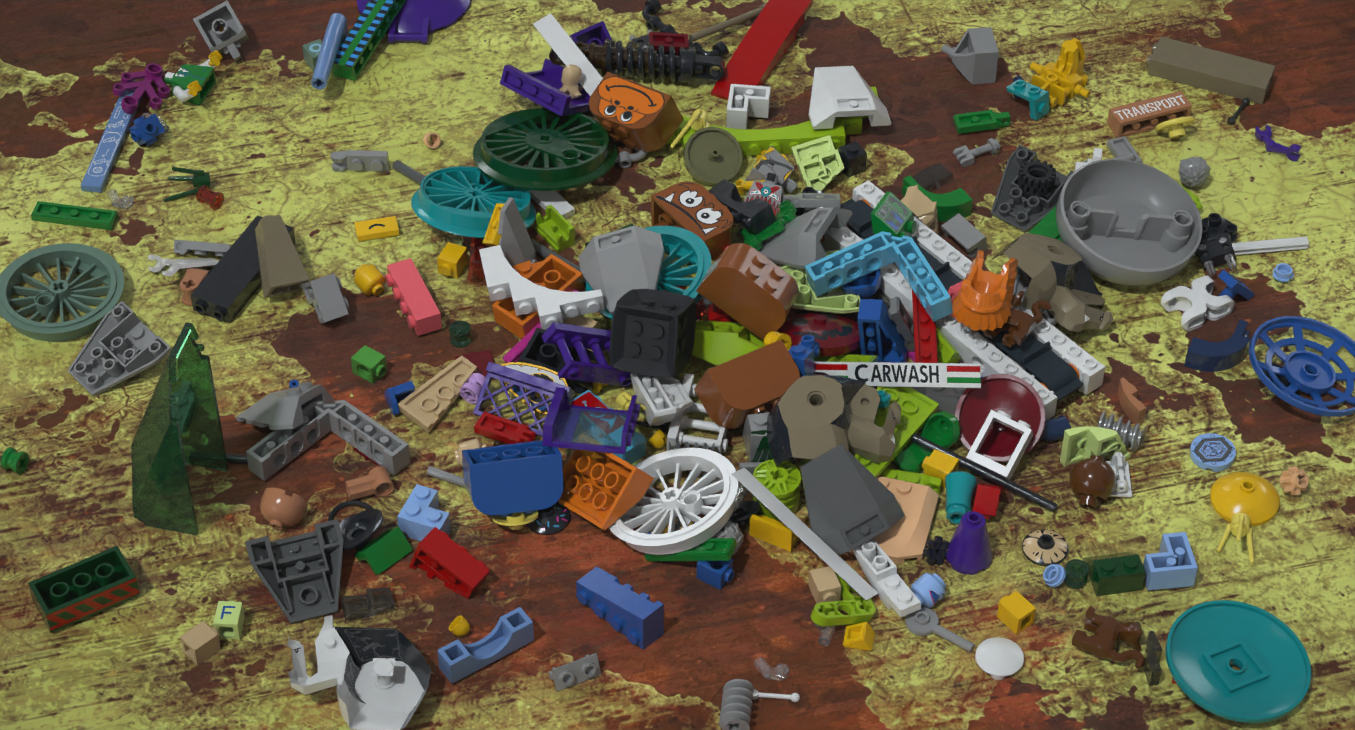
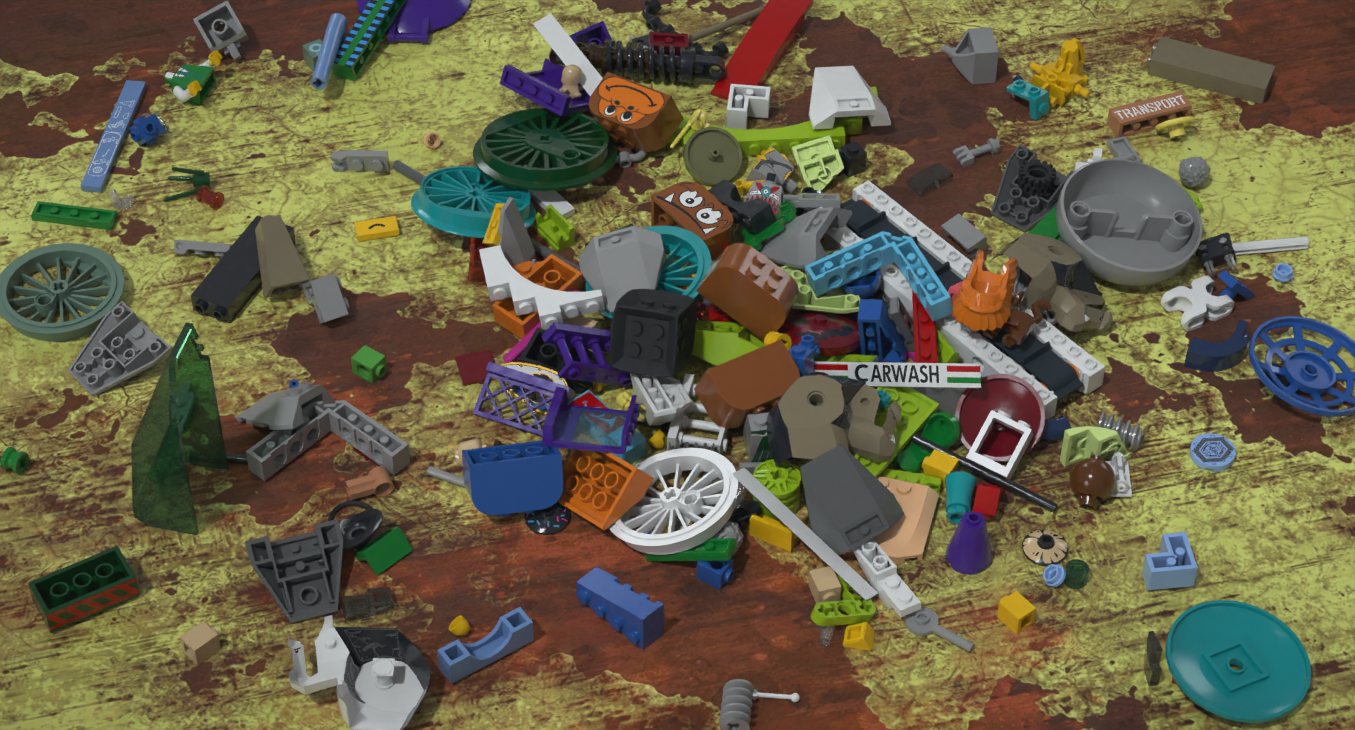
magenta plant [113,63,170,114] -> none
white flag [148,254,219,276] -> none
nougat piece [179,268,211,306] -> none
yellowish green brick [213,601,245,640] -> none
nougat cylinder [260,488,308,530] -> none
yellow head [354,264,386,296] -> none
blue tile [384,381,415,415] -> none
coral brick [385,258,442,336] -> none
light blue brick [397,484,451,541] -> none
tan wing [398,356,478,433] -> none
red wedge [409,527,490,599] -> none
yellow brick [437,242,468,279] -> none
clear green wheel [449,320,471,348] -> none
lavender wheel [459,373,490,404] -> none
red hinge [474,412,537,444] -> none
light yellow dish [492,510,539,530] -> none
light grey hinge [548,653,601,691] -> none
clear arm [754,657,789,681] -> none
green slope [871,192,916,238] -> none
tan slope [900,185,939,235] -> none
green arch [902,175,973,222] -> none
light blue head [911,573,946,608] -> none
black plant [923,536,949,566] -> none
green hinge [953,110,1011,134] -> none
white dish [975,637,1024,680] -> none
reddish brown animal [1072,606,1145,669] -> none
dark green slope [1083,552,1145,596] -> none
nougat slope [1117,377,1146,425] -> none
black dish [1201,213,1237,243] -> none
yellow dish [1210,472,1280,526] -> none
light yellow plant [1217,513,1254,563] -> none
pearl dark grey hinge [1227,98,1250,125] -> none
dark purple piece [1255,125,1301,161] -> none
light nougat gear [1280,466,1309,495] -> none

